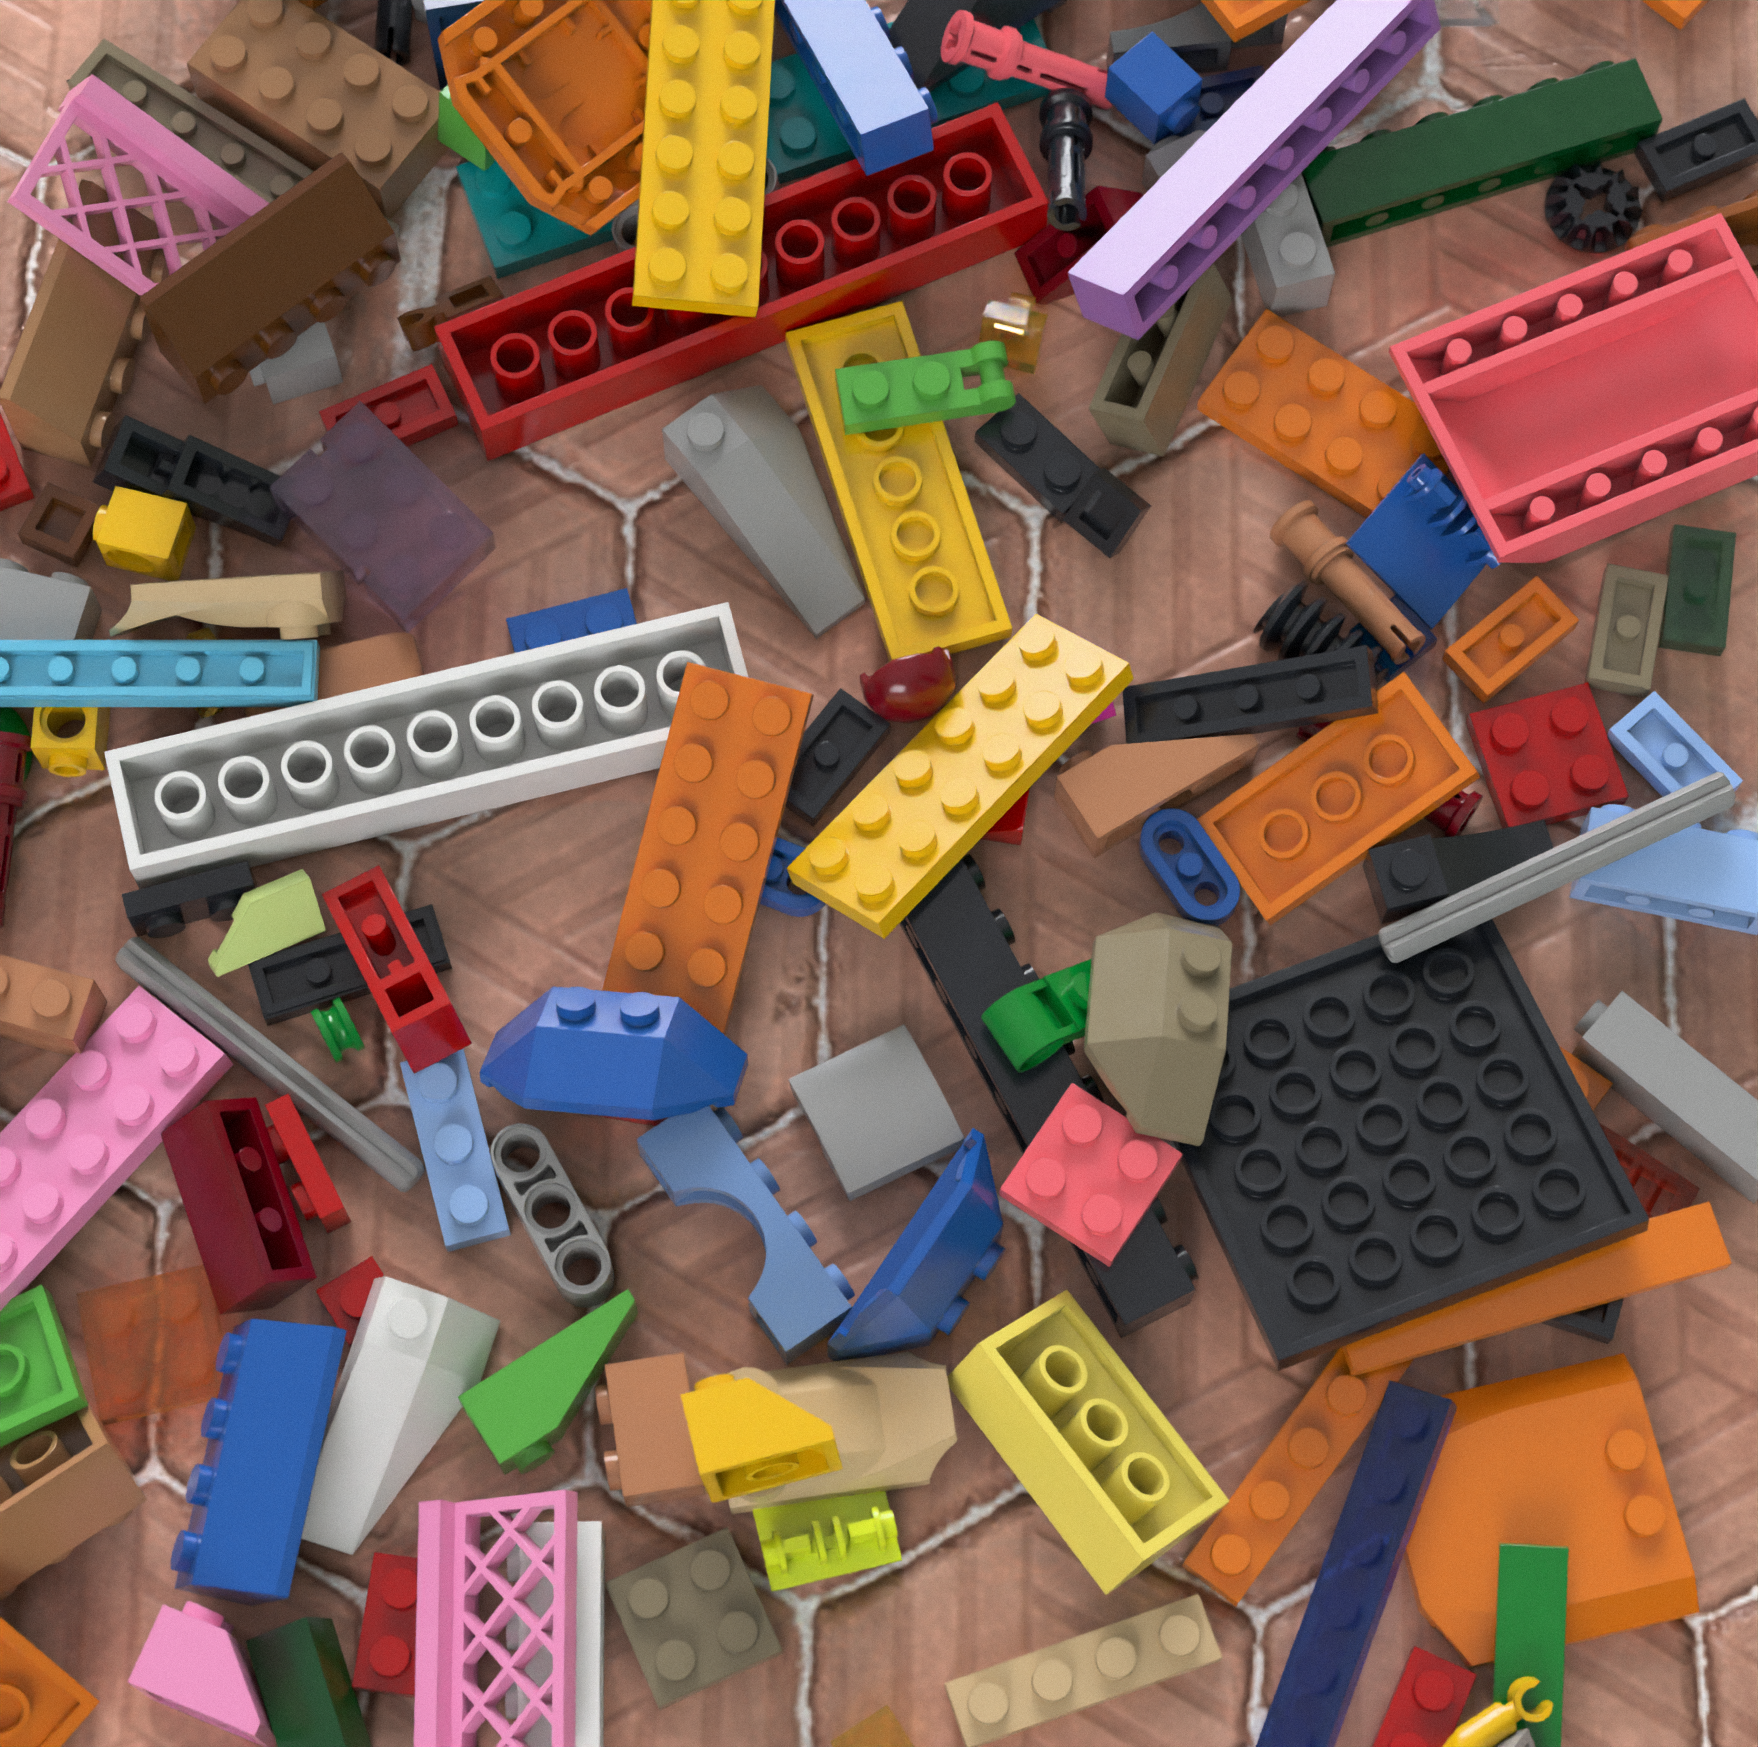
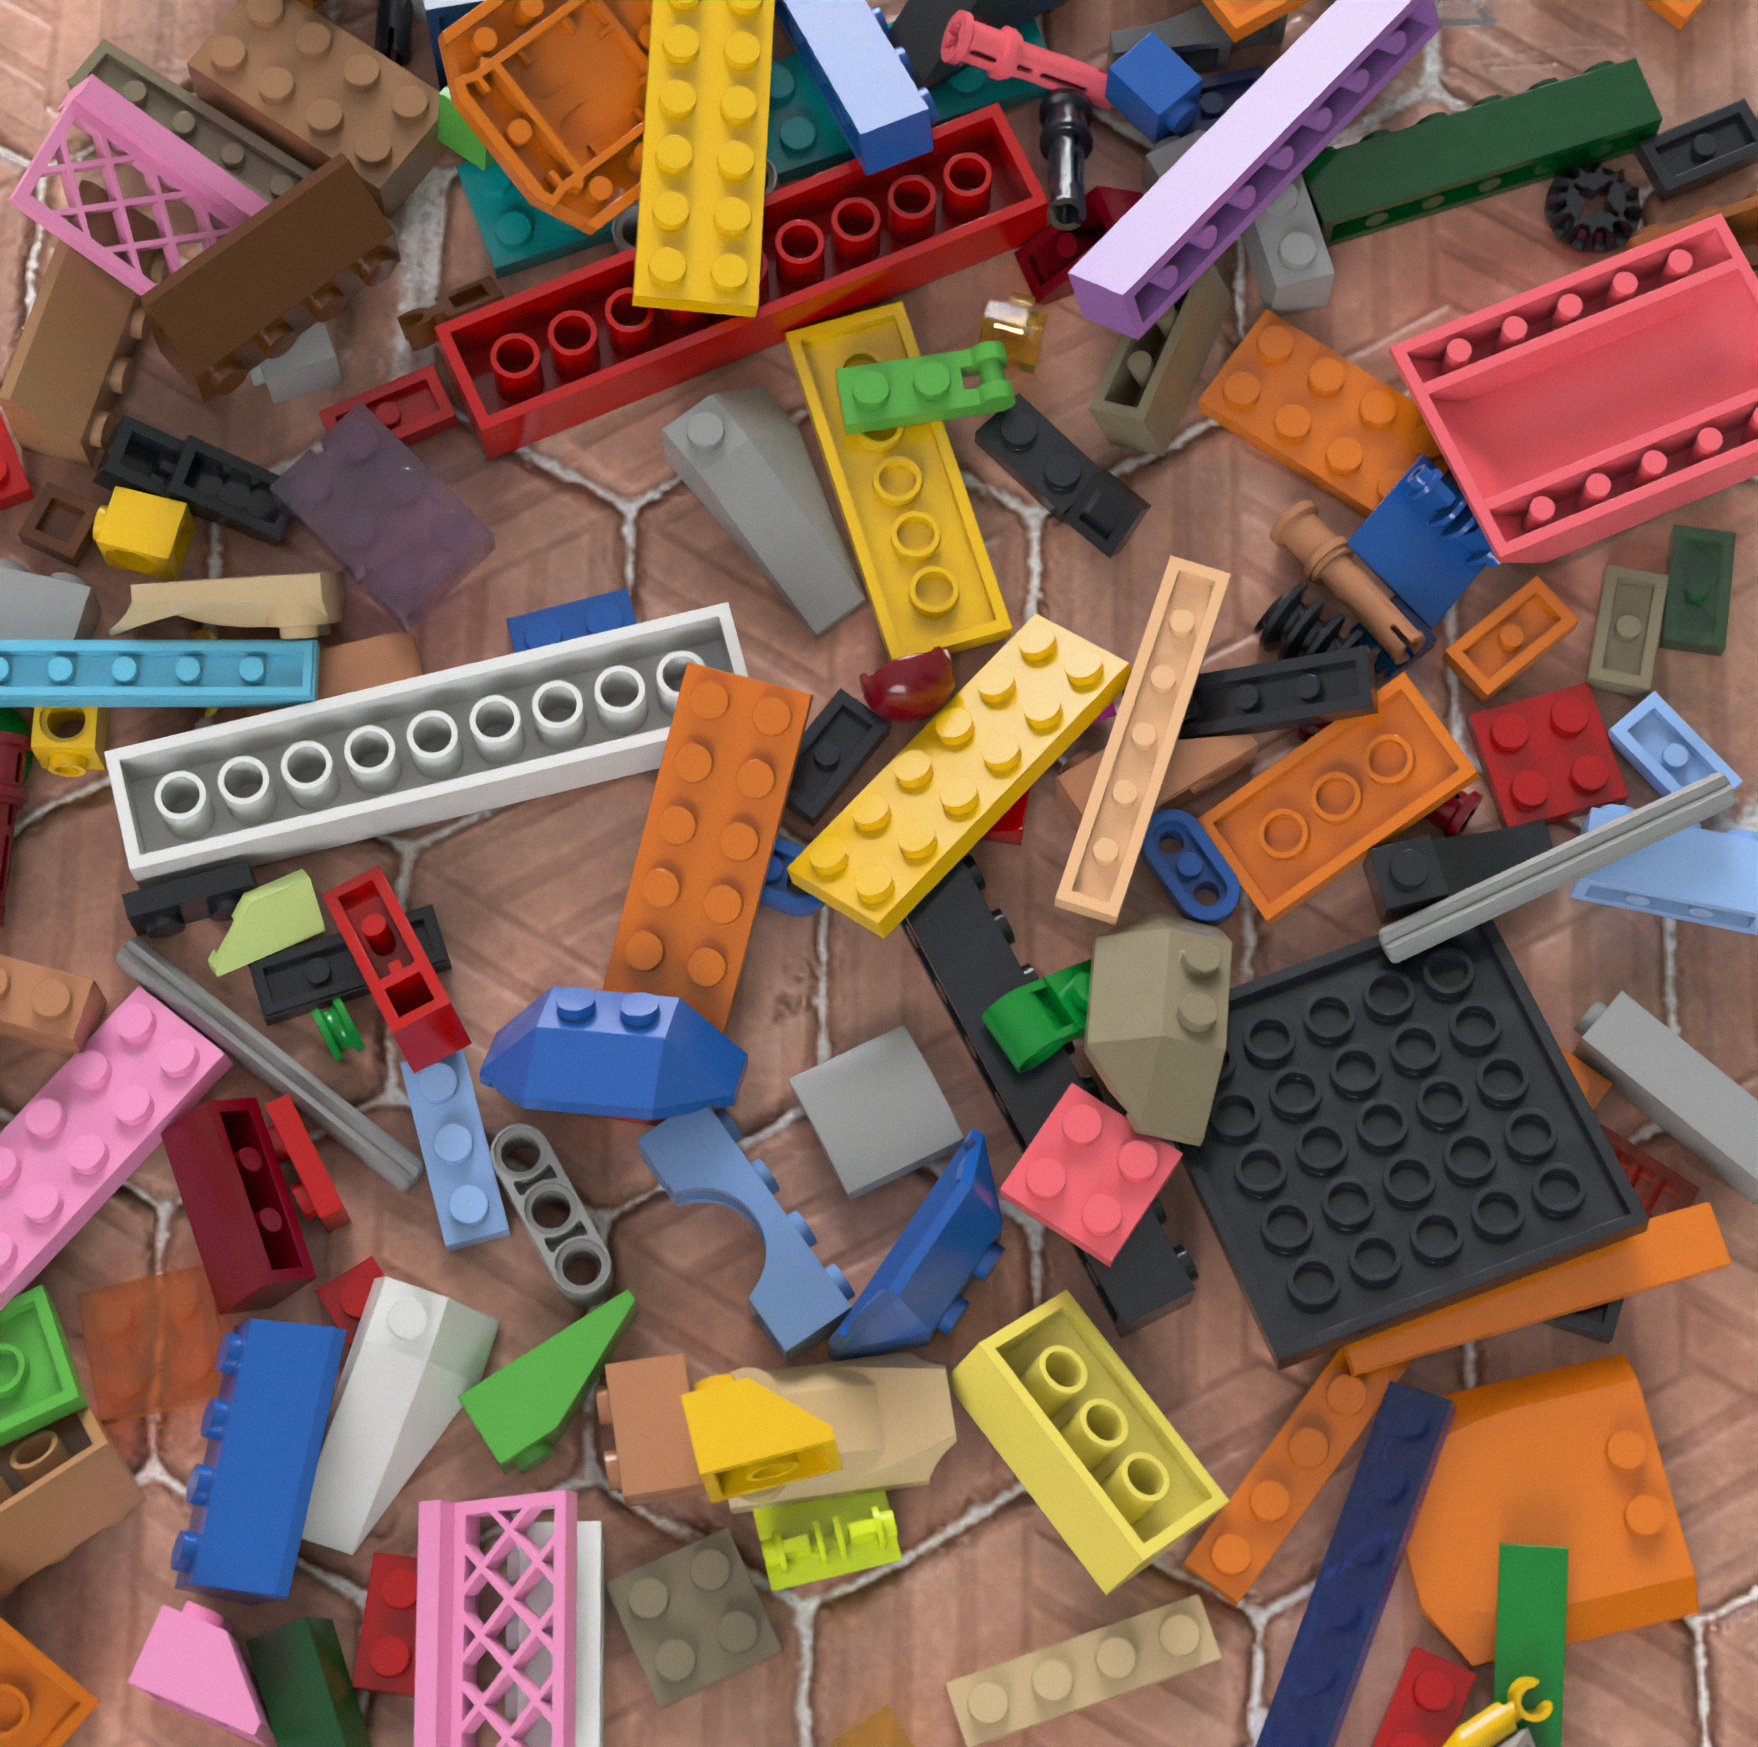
none -> light nougat plate [1054,555,1231,925]

